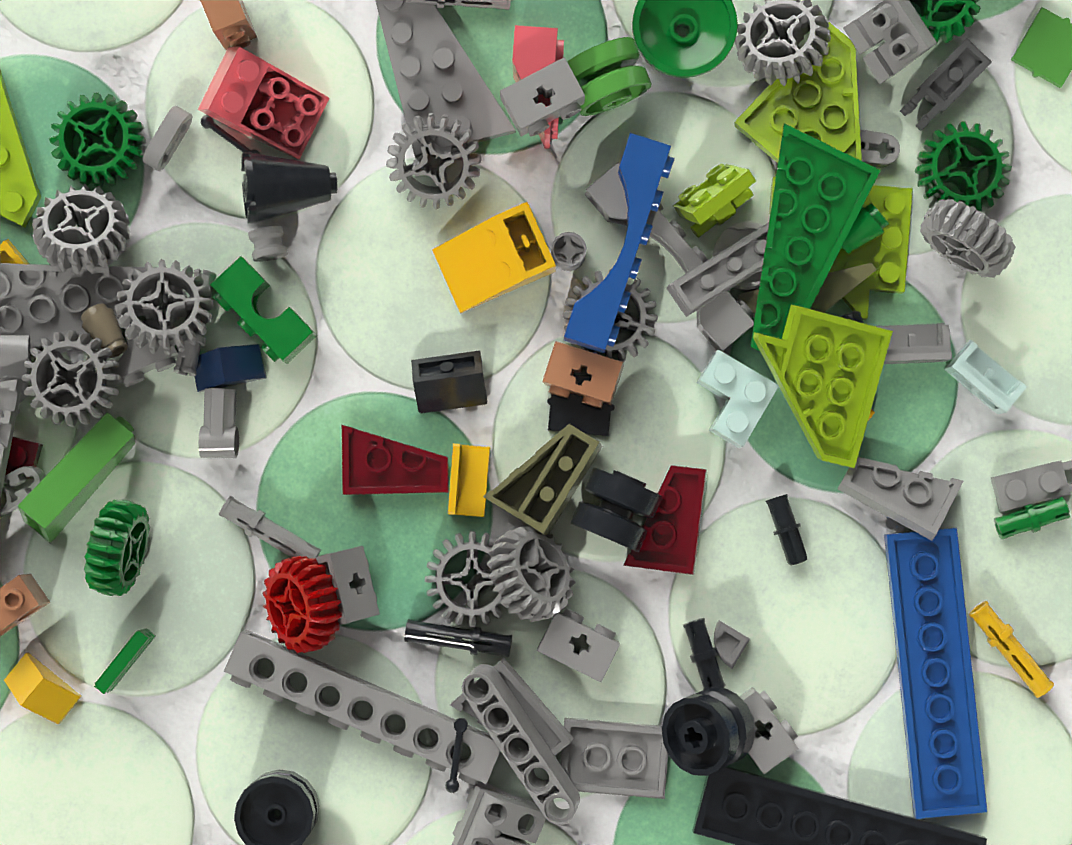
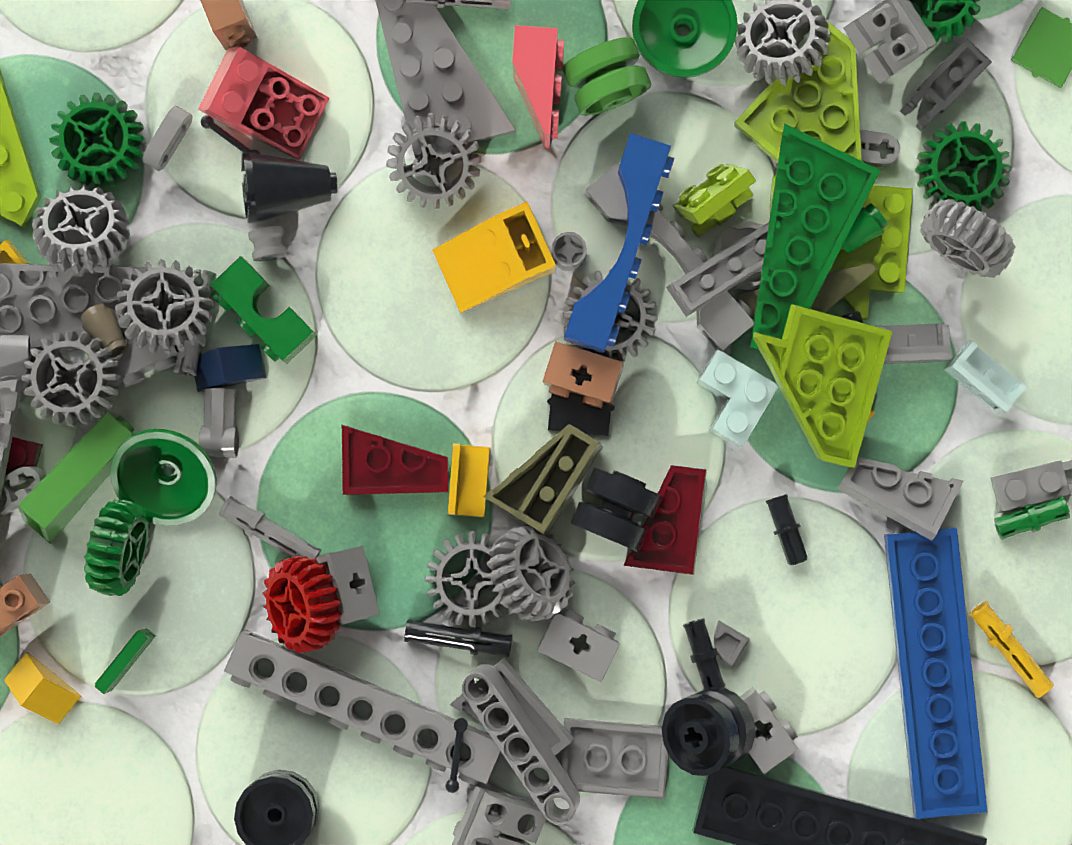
black panel [411,350,487,414] -> none
light grey brick [500,57,585,137] -> none
none -> green dish [110,429,217,526]

